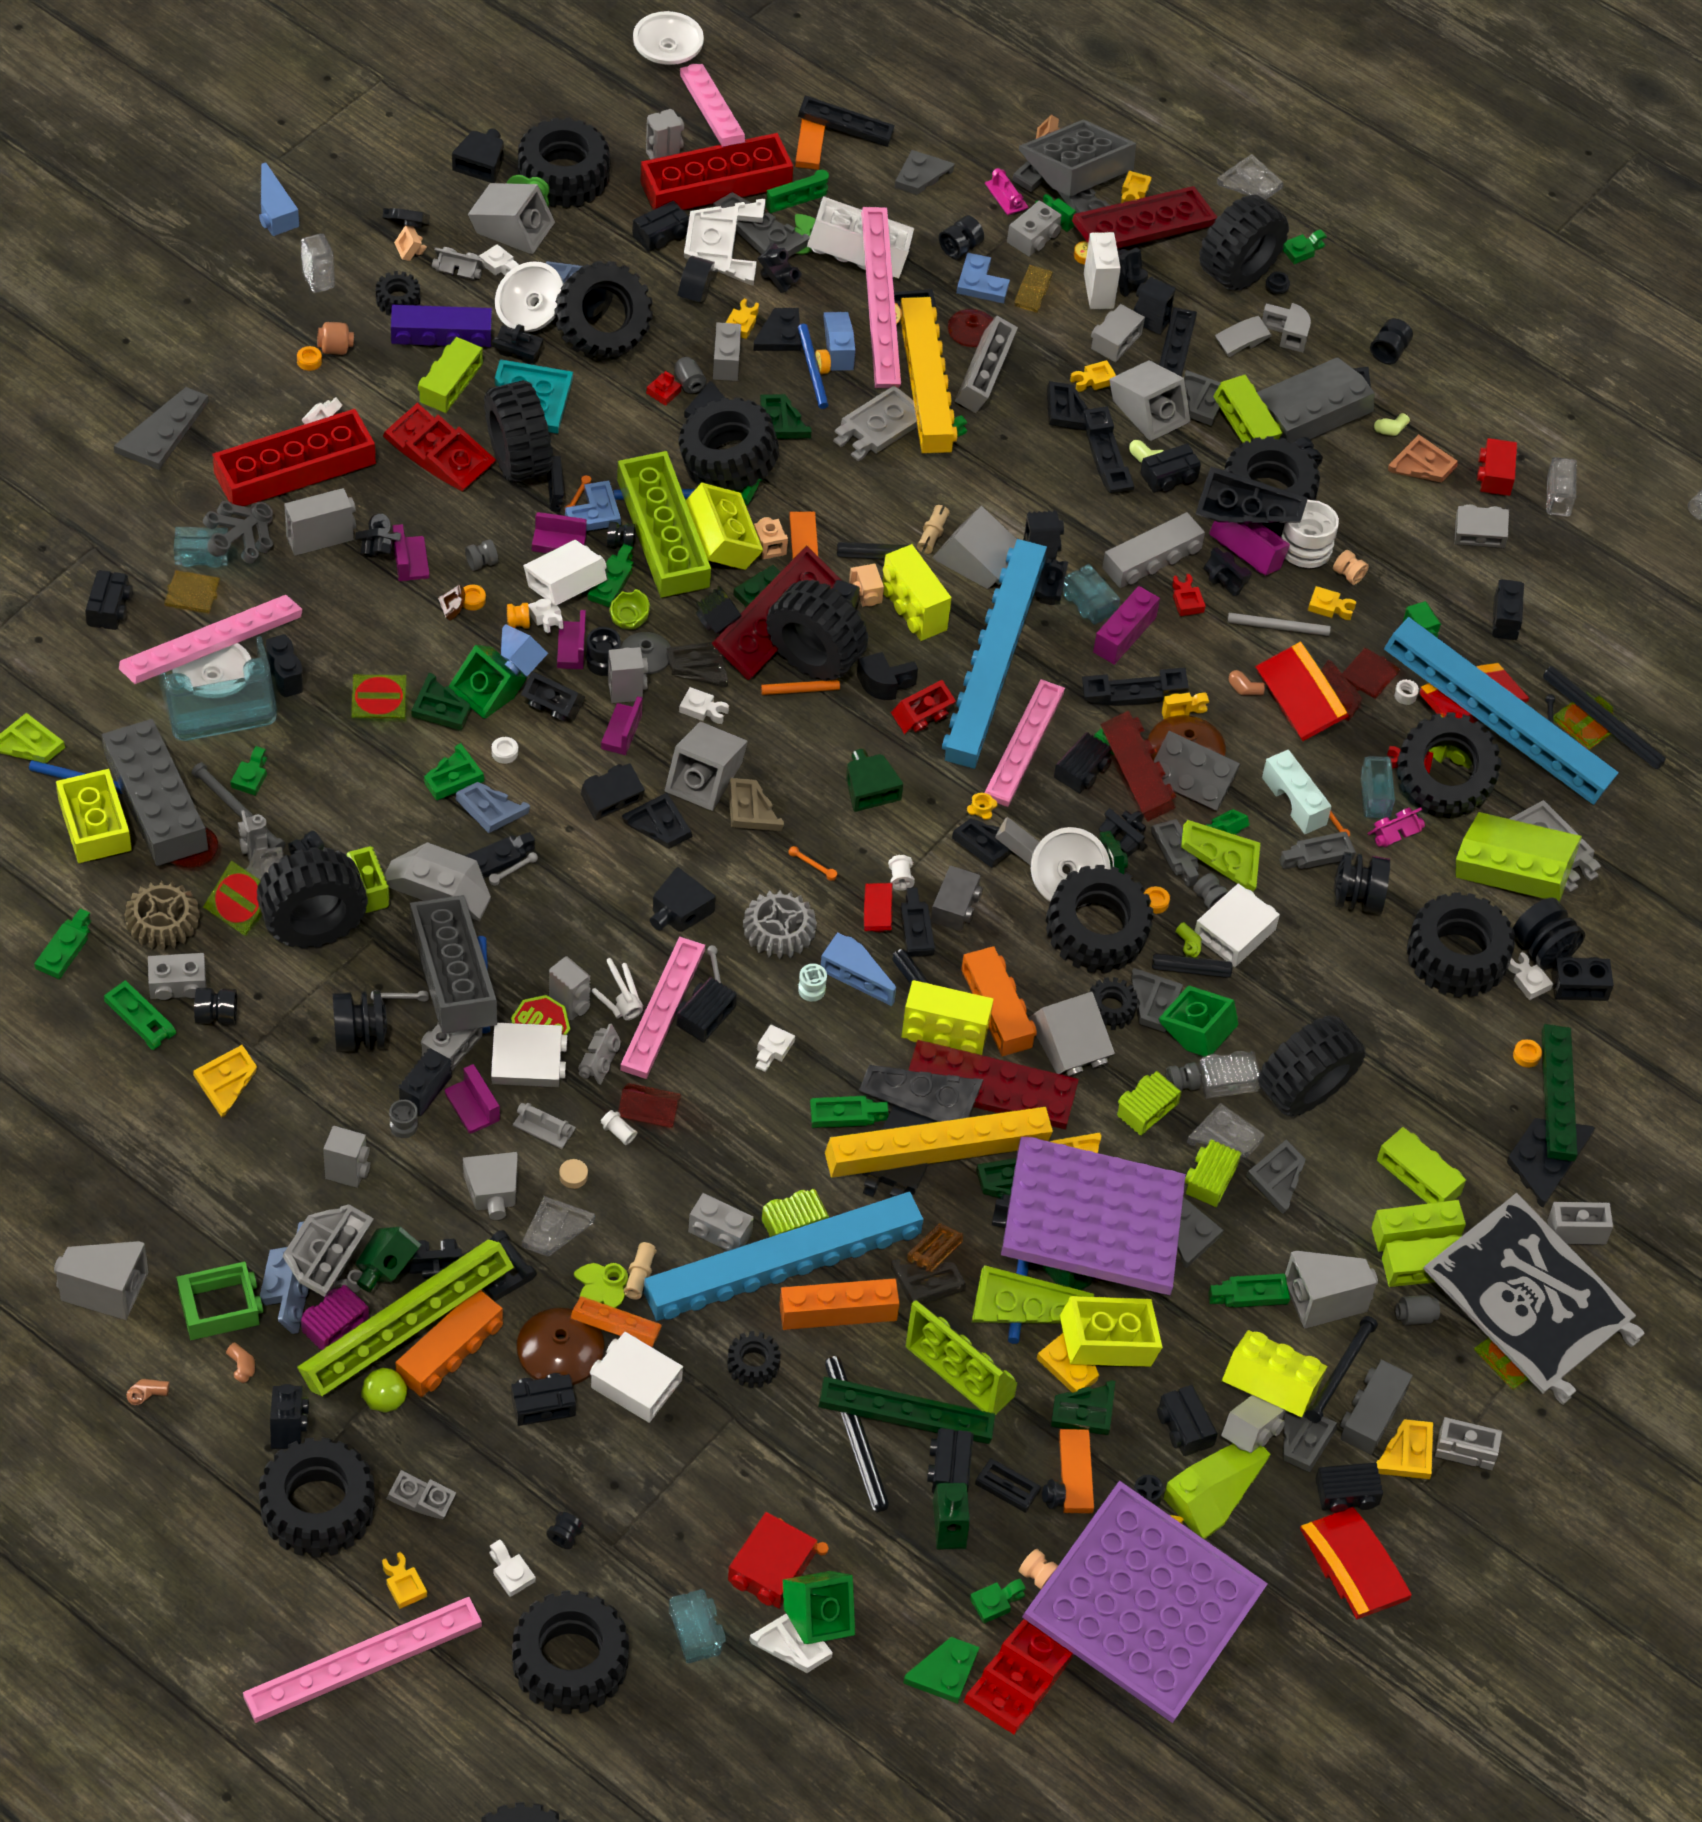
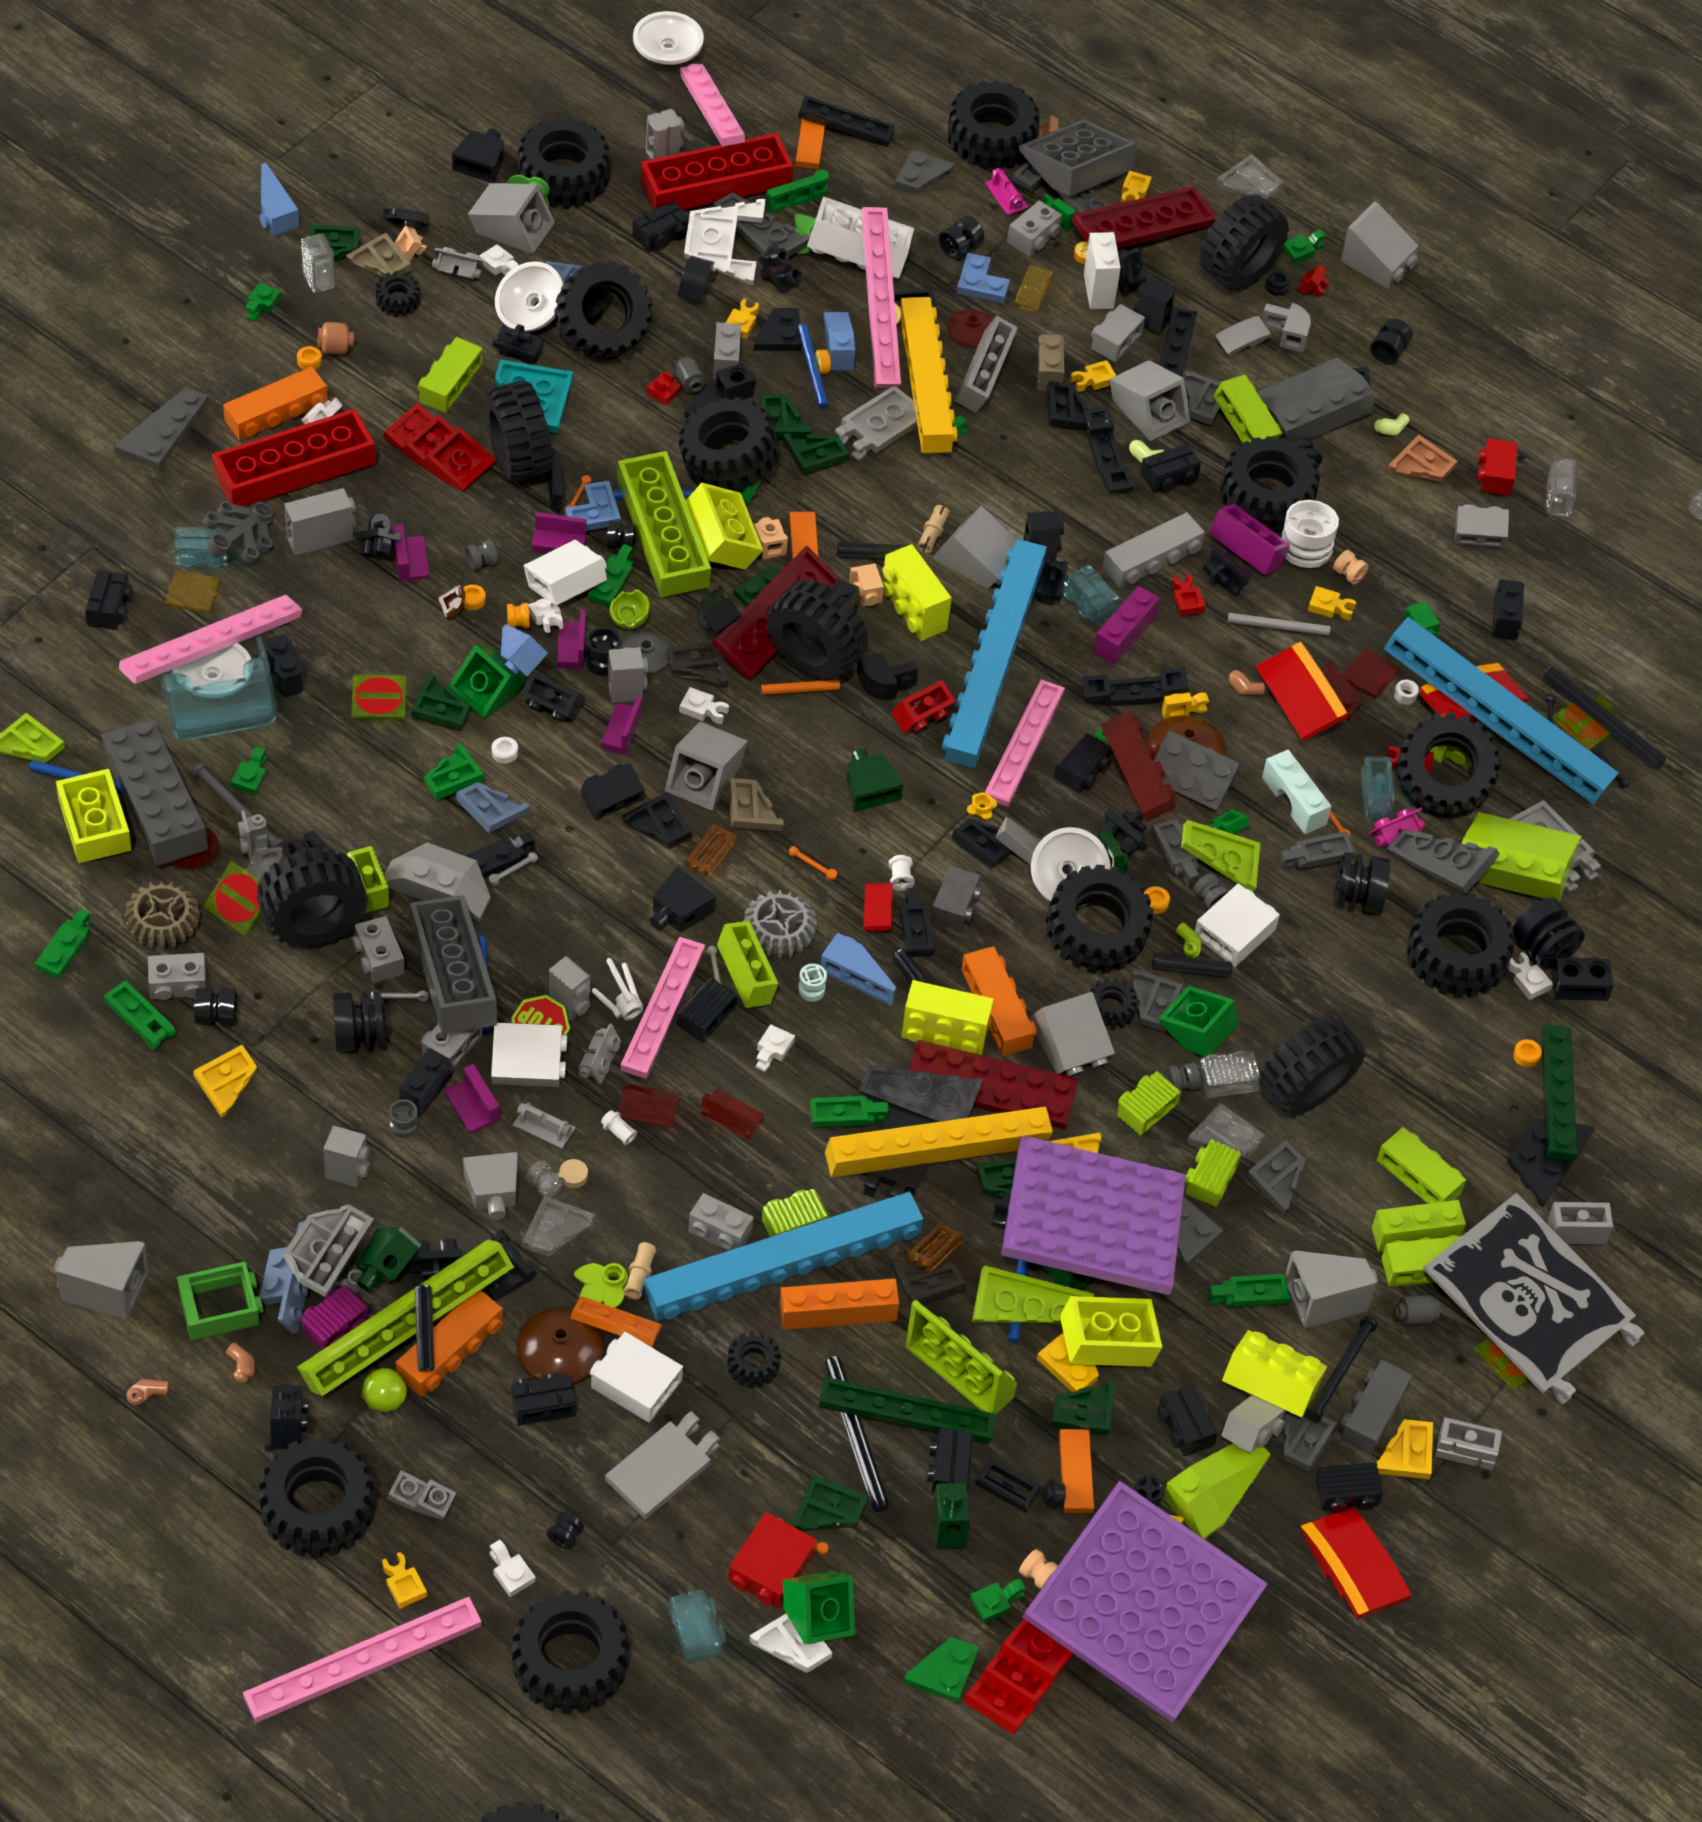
dark purple brick [391,305,492,347] -> none
black wedge [1196,467,1308,523] -> none
none -> orange brick [223,367,328,441]
none -> green plate [245,282,281,322]
none -> dark green wing [307,225,360,270]
none -> dark tan wing [346,233,412,278]
none -> light grey brick [352,916,405,983]
none -> black axle [415,1285,434,1372]
none -> clear wheel [525,1159,565,1199]
none -> light grey tile [605,1411,720,1520]
none -> clear orange tile [685,824,737,877]
none -> clear red panel [701,1088,764,1140]
none -> black brick [716,363,756,400]
none -> lime brick [717,921,778,1008]
none -> dark green wing [783,433,849,475]
none -> dark green wing [791,1475,868,1530]
none -> black tyre [948,80,1040,170]
none -> dark tan brick [1036,334,1064,391]
none -> red tile [1297,264,1330,298]
none -> light grey slope [1341,201,1418,289]
none -> dark grey wing [1387,829,1500,893]
none -> black hinge [1592,747,1629,788]

